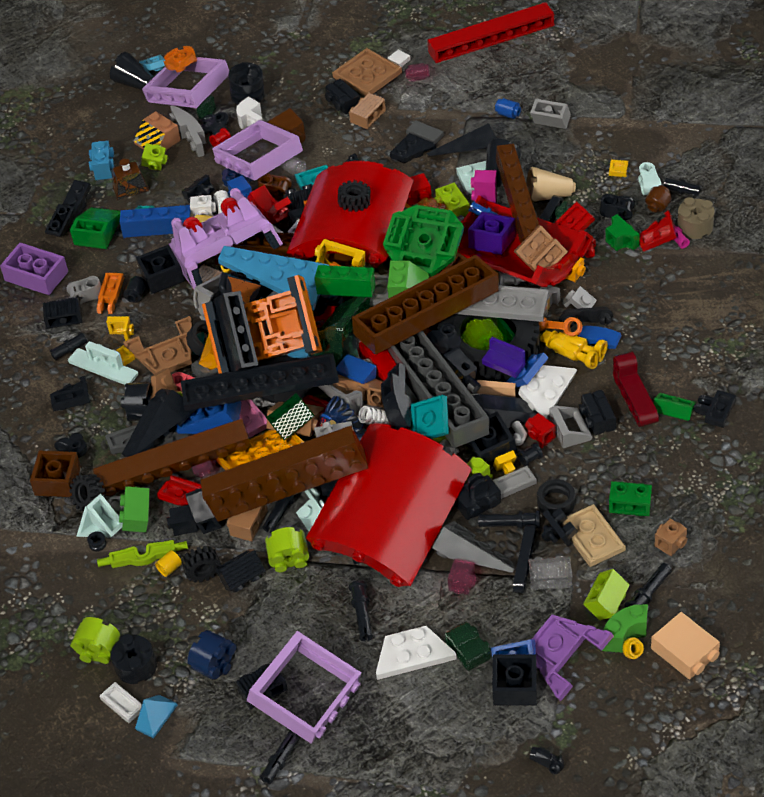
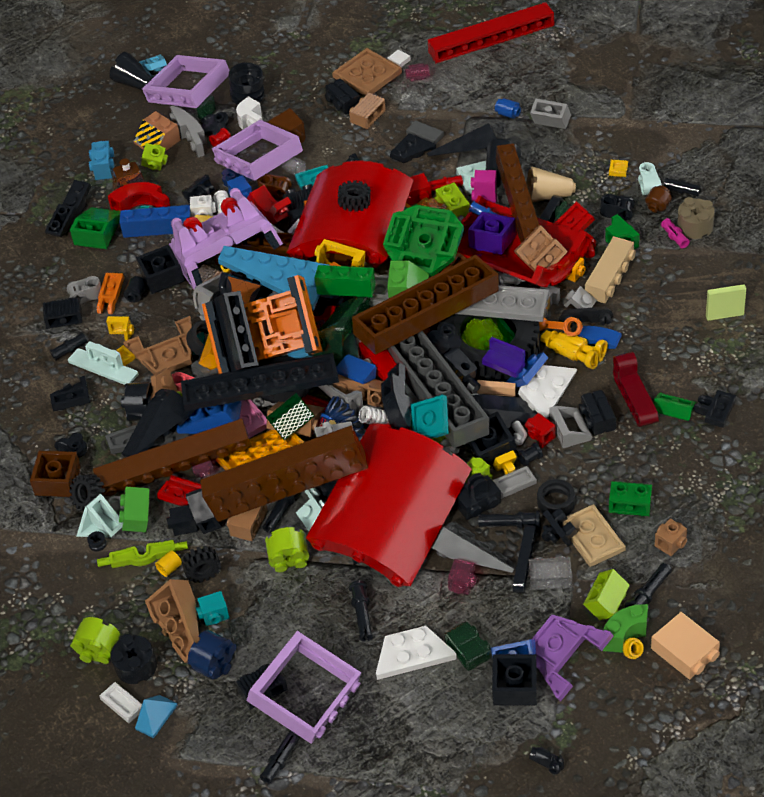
medium lavender brick [0,243,68,295] -> none
orange plate [163,46,197,72] -> none
black brick [215,549,266,593] -> none
red wing [639,210,677,252] -> none
none -> red arch [108,182,170,211]
none -> medium nougat wedge [145,579,199,663]
none -> teal brick [196,591,230,626]
none -> red axle [429,175,463,191]
none -> tan brick [585,236,636,303]
none -> yellowish green tile [706,284,746,321]

